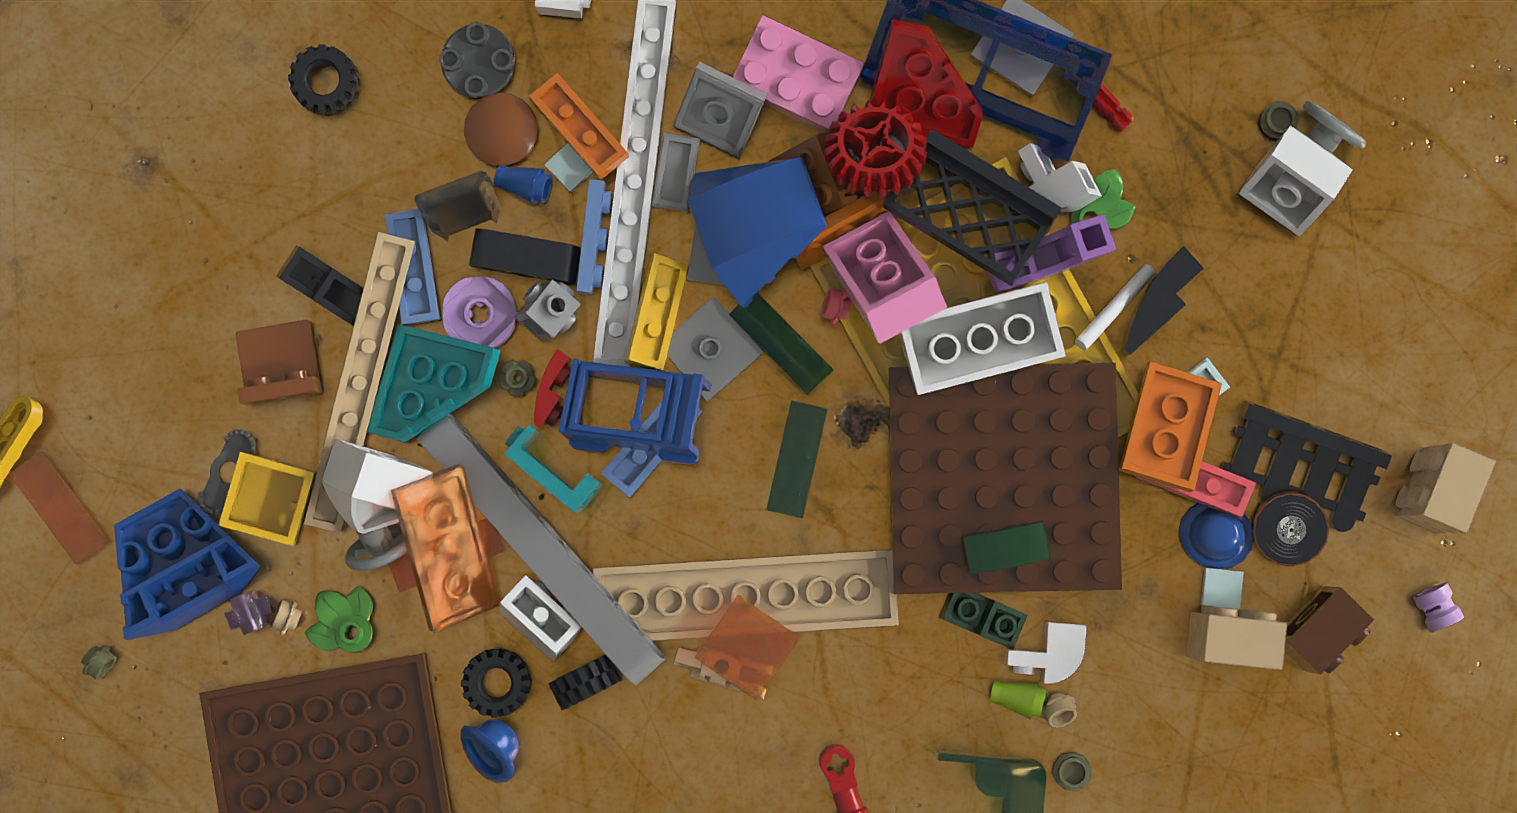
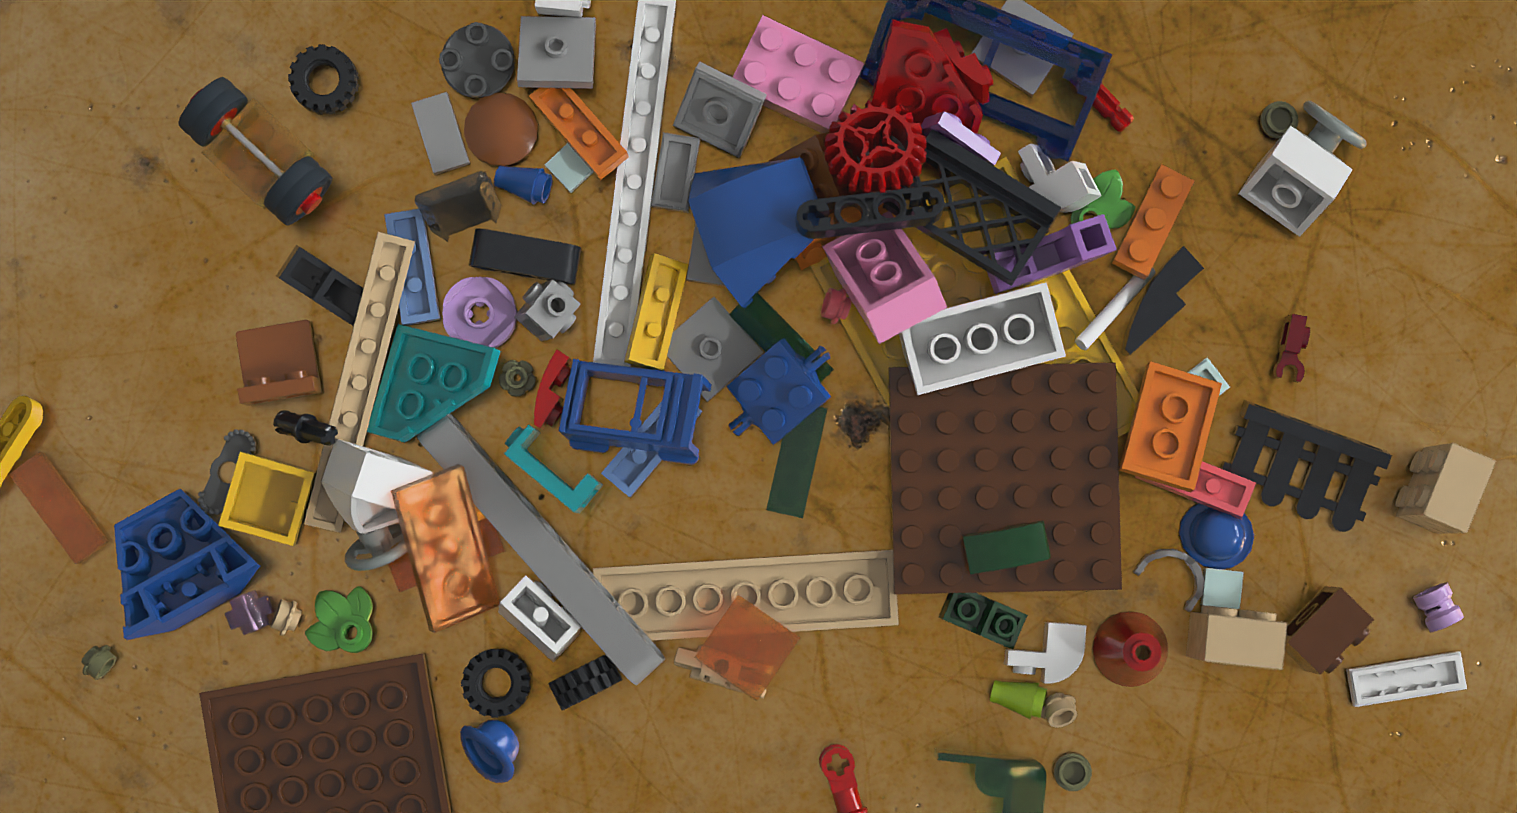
medium blue plate [576,179,612,296] -> none
black tile [1252,490,1330,567] -> none
none -> brick [178,77,332,225]
none -> black axle [273,410,338,446]
none -> light grey tile [411,92,470,175]
none -> light grey plate [517,16,596,89]
none -> blue plate [726,338,831,445]
none -> black beam [796,186,944,239]
none -> plate [921,111,1001,166]
none -> red slope [933,28,993,104]
none -> red cone [1092,611,1168,687]
none -> orange plate [1111,164,1194,280]
none -> light grey helmet [1133,549,1205,612]
none -> dark red plate [1273,314,1310,383]
none -> white plate [1346,651,1467,707]

